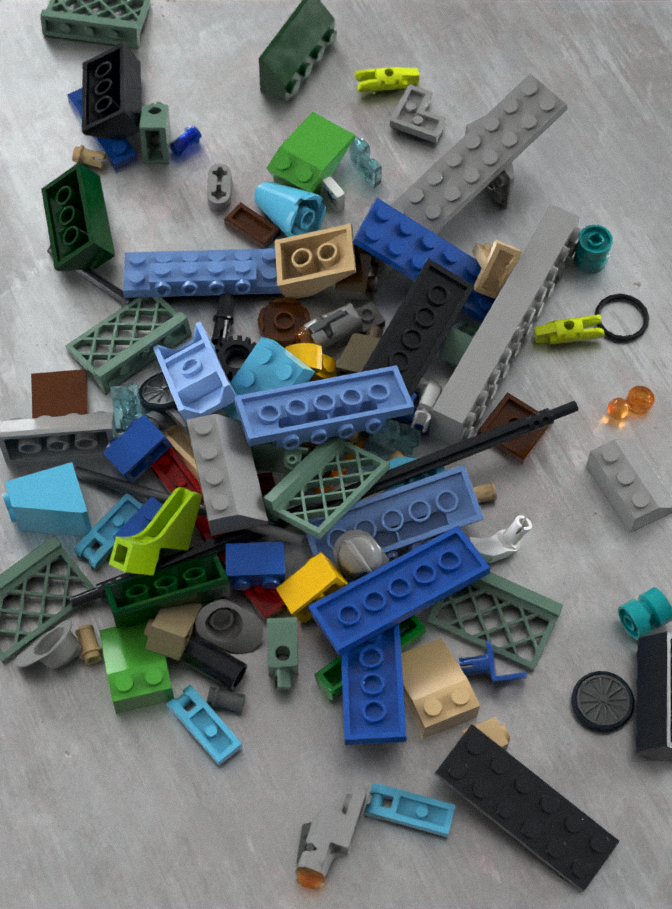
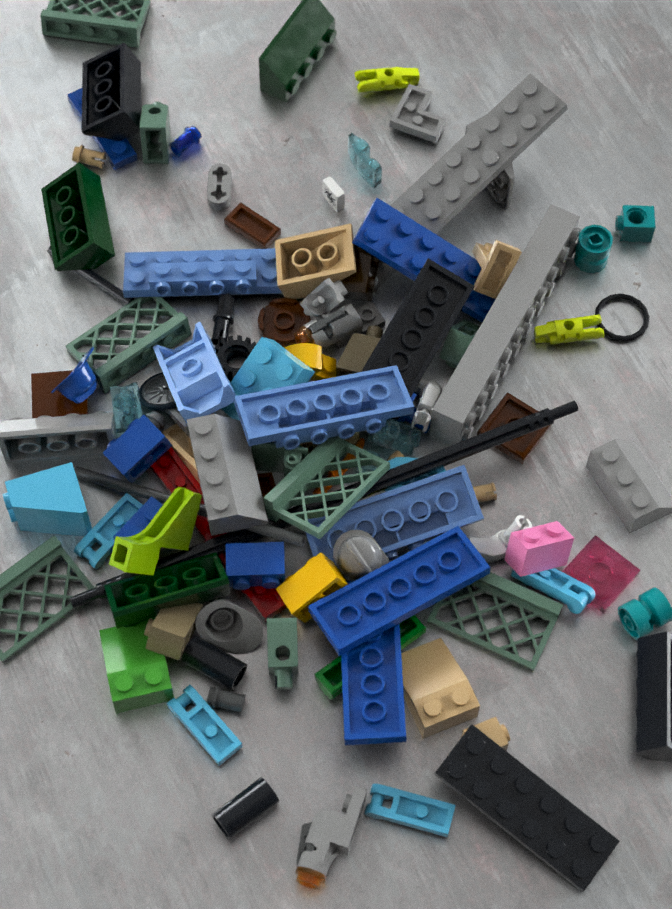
light grey piece [15,620,82,669] -> none
tan pin [75,625,103,665] -> none
medium azure cone [254,181,326,237] -> none
bright green slope [266,112,356,195] -> none
blue bracket [459,641,527,683] -> none
dark grey wheel [572,671,634,731] -> none
clear orange plate [607,386,655,419] -> none
none -> blue piece [51,347,97,404]
none -> black pin [211,777,279,840]
none -> light grey hips [299,278,348,320]
none -> bright pink brick [504,521,574,577]
none -> medium azure plate [511,568,596,614]
none -> clear pink plate [562,535,640,614]
none -> teal brick [615,205,656,242]

